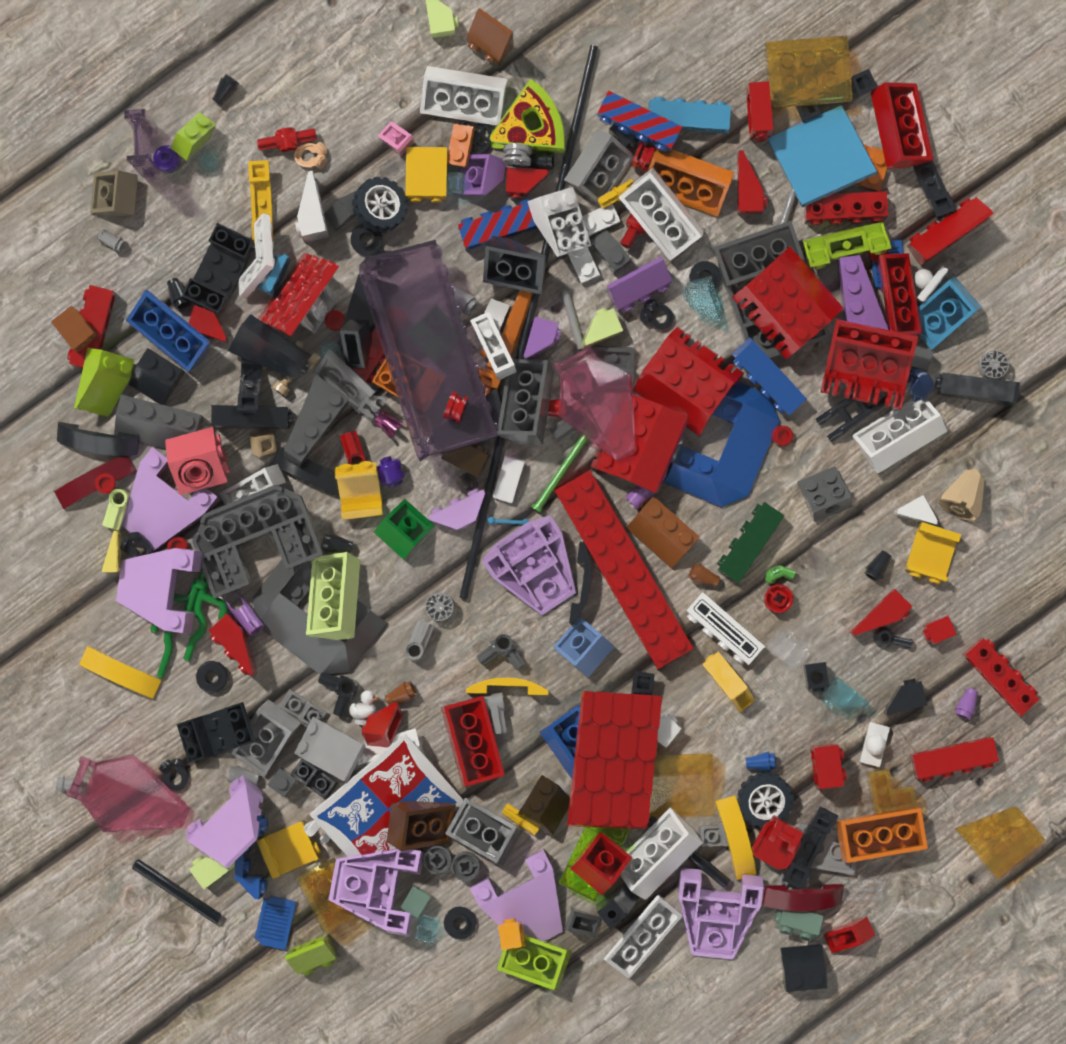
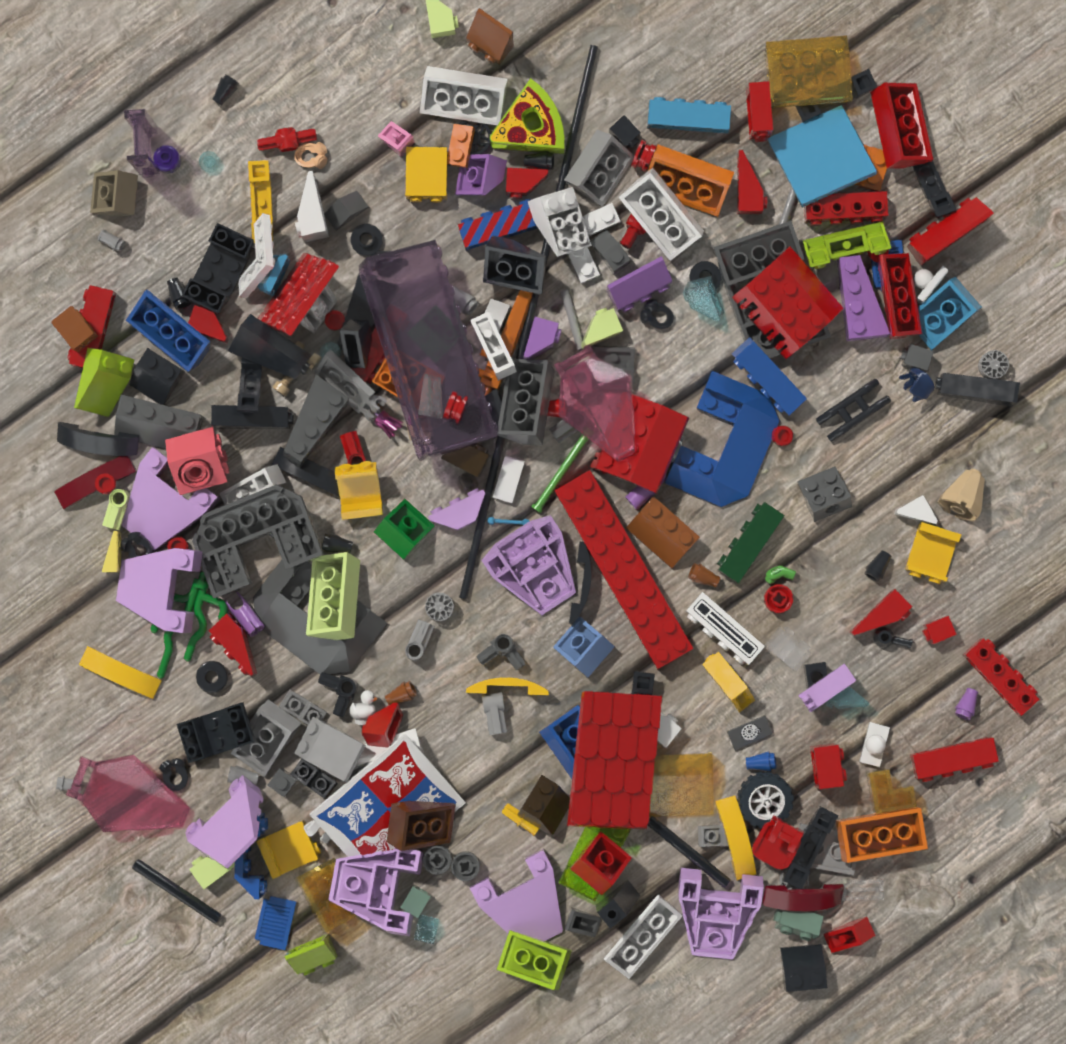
lime brick [170,112,216,161] -> none
tan slope [249,429,277,458] -> none
black wheel [352,177,408,233] -> none
dark purple head [377,456,406,488] -> none
red slope [441,696,505,787] -> none
black piece [443,906,476,939] -> none
dark grey slope [445,798,523,866] -> none
clear light blue slope [447,172,465,196] -> none
light orange brick [498,918,526,950] -> none
light grey wheel [502,143,532,167] -> none
brick [597,90,682,152] -> none
yellow axle [598,179,634,209] -> none
white slope [620,808,703,900] -> none
red slope [633,327,744,437] -> none
red slope [820,319,918,410] -> none
white slope [852,398,947,474] -> none
black slope [884,678,927,715] -> none
clear yellow wedge [954,806,1045,879] -> none
none -> clear slope [418,374,443,419]
none -> dark grey slope [727,715,772,750]
none -> lavender hinge [798,664,856,712]

